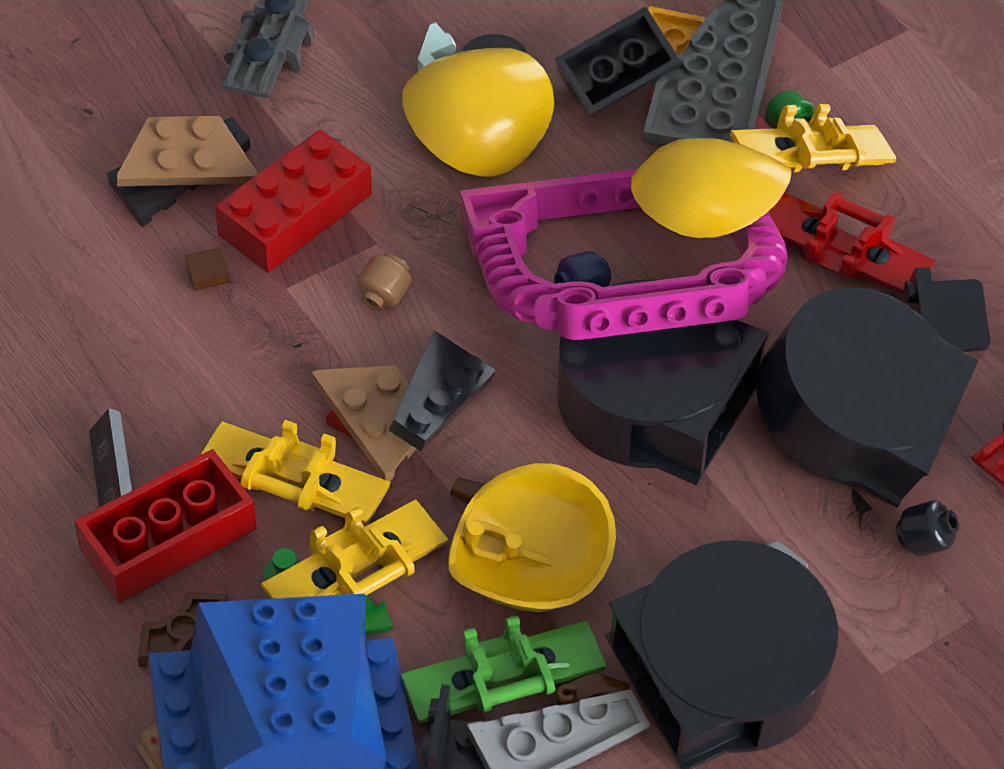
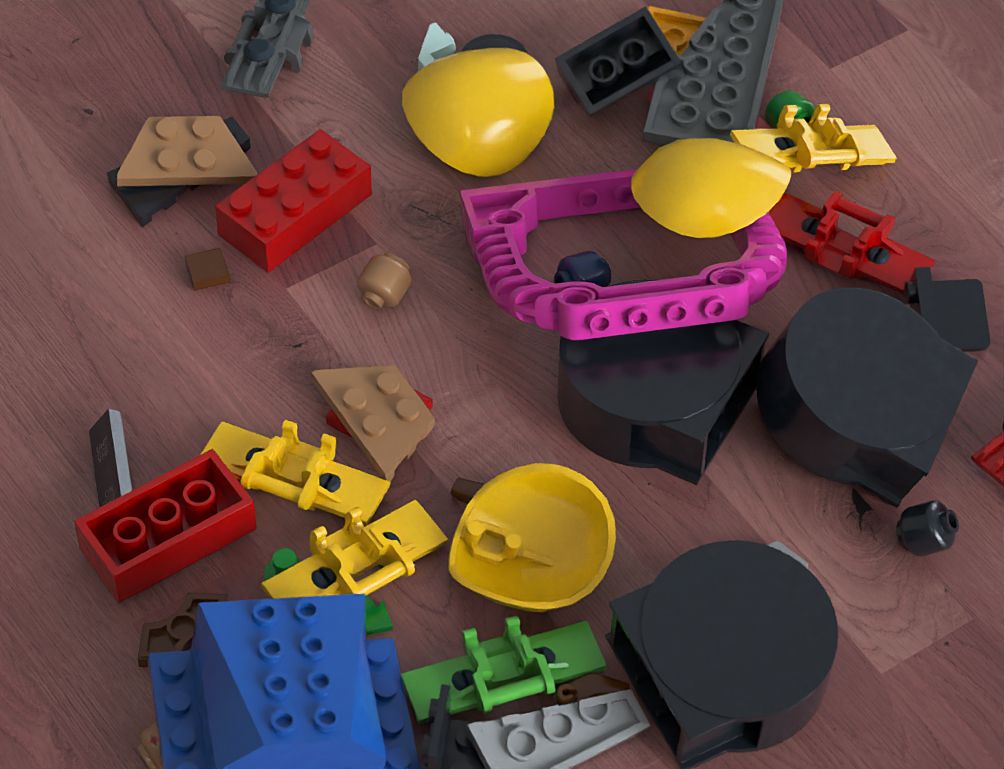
black wing [388,330,496,452] -> none

